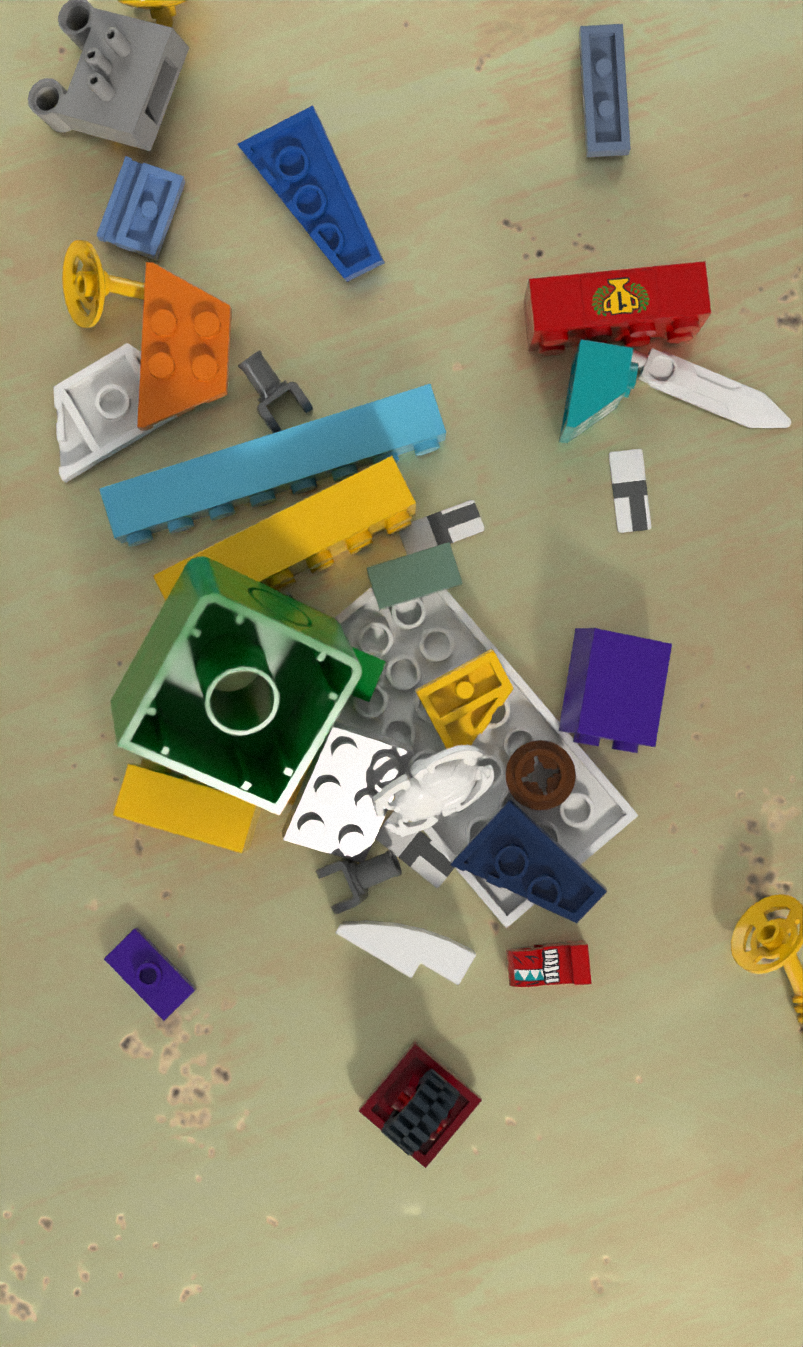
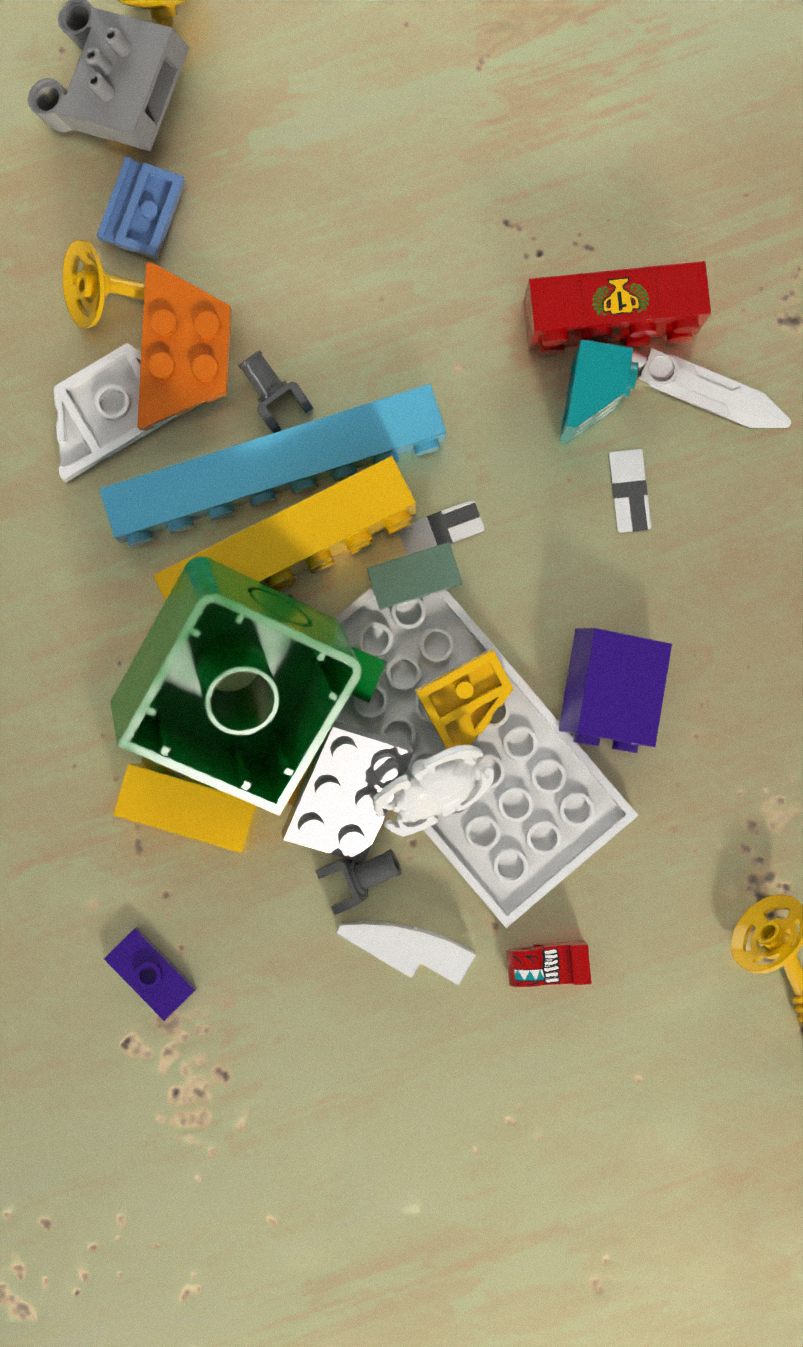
blue wing [237,105,385,282] -> none
plate [359,1041,482,1168] -> none
sticker [375,812,455,888] -> none
dark blue wing [450,799,607,923] -> none
reddish brown gear [506,740,576,811] -> none
sand blue plate [579,24,631,157] -> none

